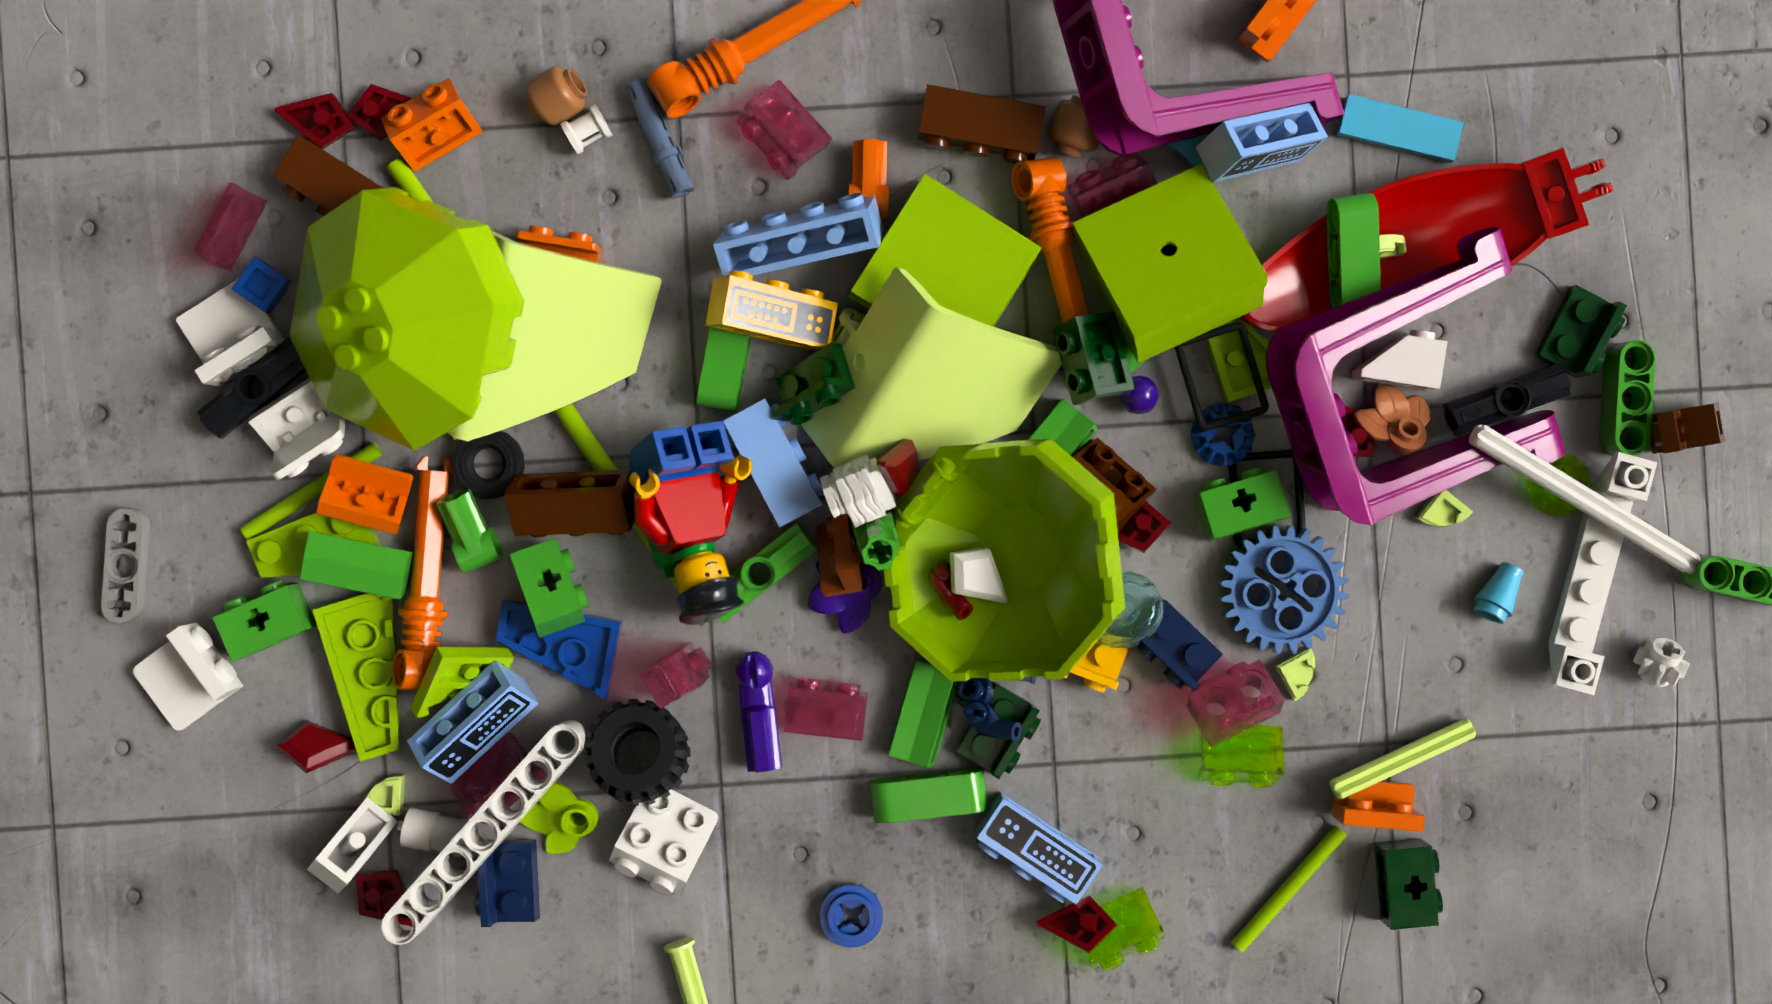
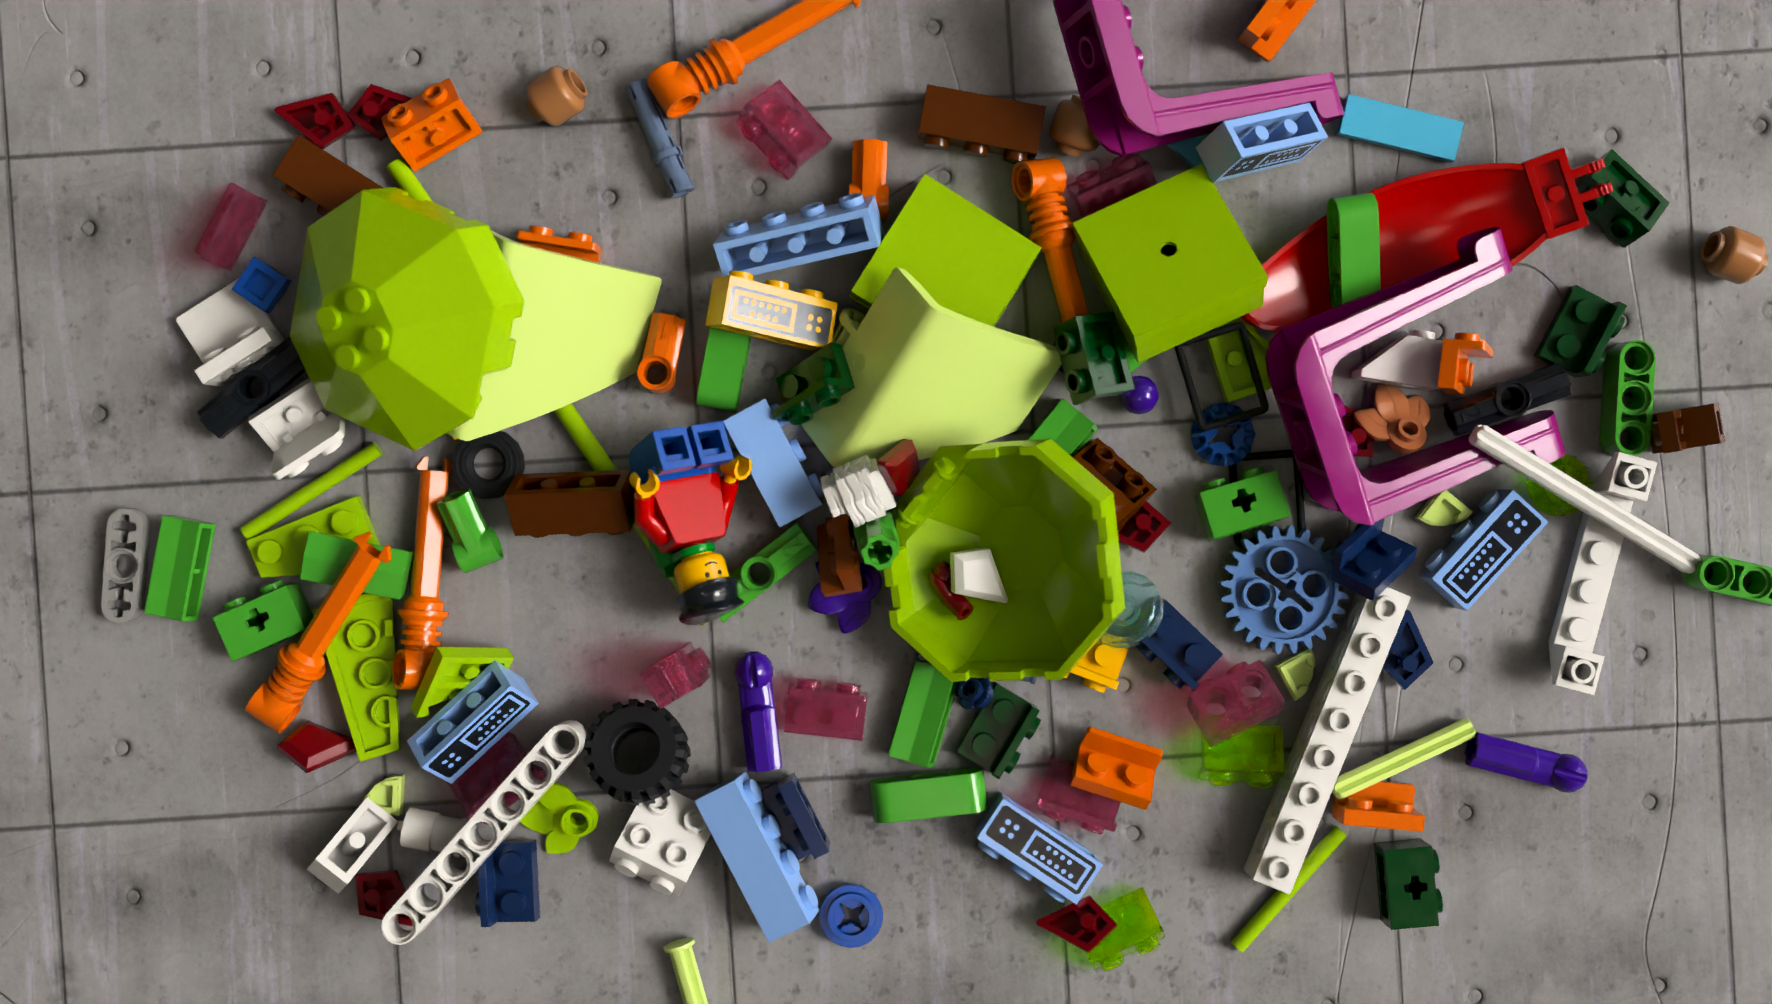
white bracket [133,622,243,731] -> none
orange bracket [316,454,414,535] -> none
blue wing [495,600,622,700] -> none
bright green brick [510,538,589,638] -> none
white bush [560,104,613,155] -> none
dark blue arm [964,700,1022,742] -> none
yellowish green tile [1379,234,1407,258] -> none
medium azure cone [1473,562,1524,624] -> none
white gear [1633,638,1690,687] -> none
none -> bright green piece [144,515,216,621]
none -> orange piece [245,531,392,734]
none -> orange piece [637,312,687,395]
none -> light blue brick [694,771,819,943]
none -> dark blue bracket [761,773,830,860]
none -> clear pink bracket [1036,756,1121,834]
none -> orange bracket [1070,727,1163,810]
none -> white brick [1243,587,1411,894]
none -> dark blue bracket [1330,519,1417,601]
none -> dark blue piece [1382,610,1434,690]
none -> light blue brick [1420,489,1548,611]
none -> orange bracket [1437,333,1494,396]
none -> dark purple piece [1465,732,1588,793]
none -> dark green bracket [1576,149,1670,248]
none -> medium nougat head [1701,226,1768,284]

